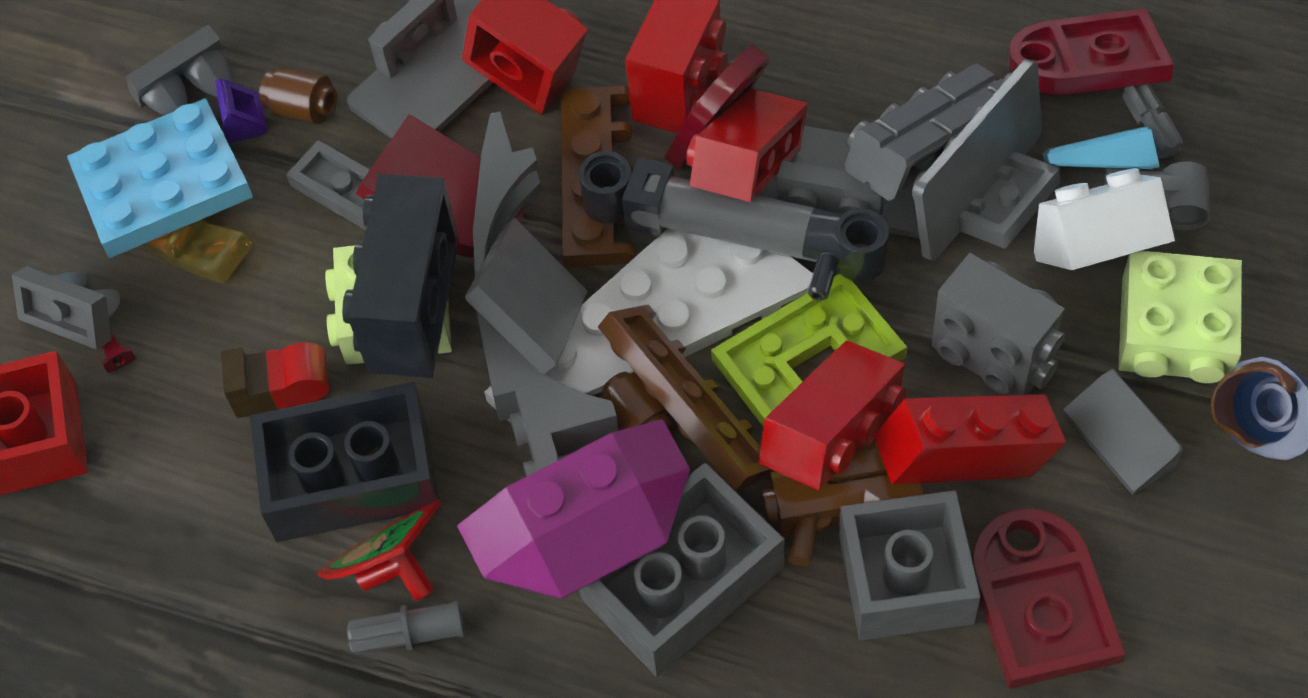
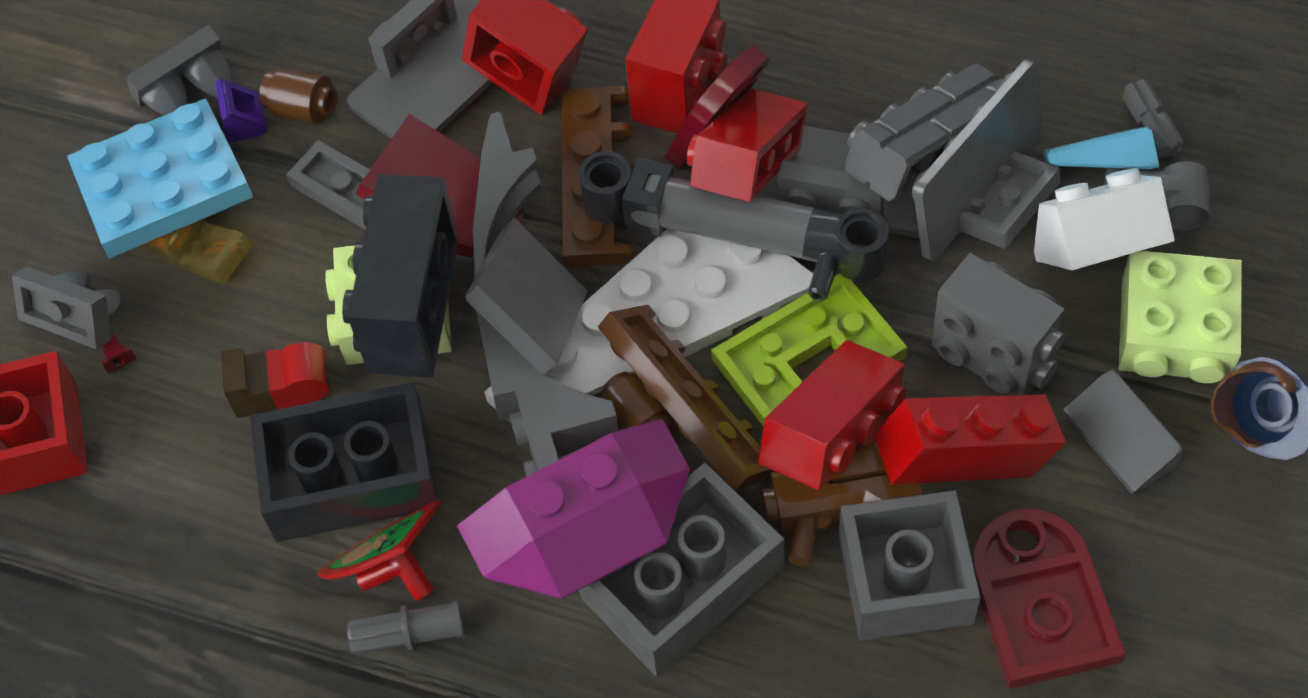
dark red tile [1009,8,1174,95] -> none

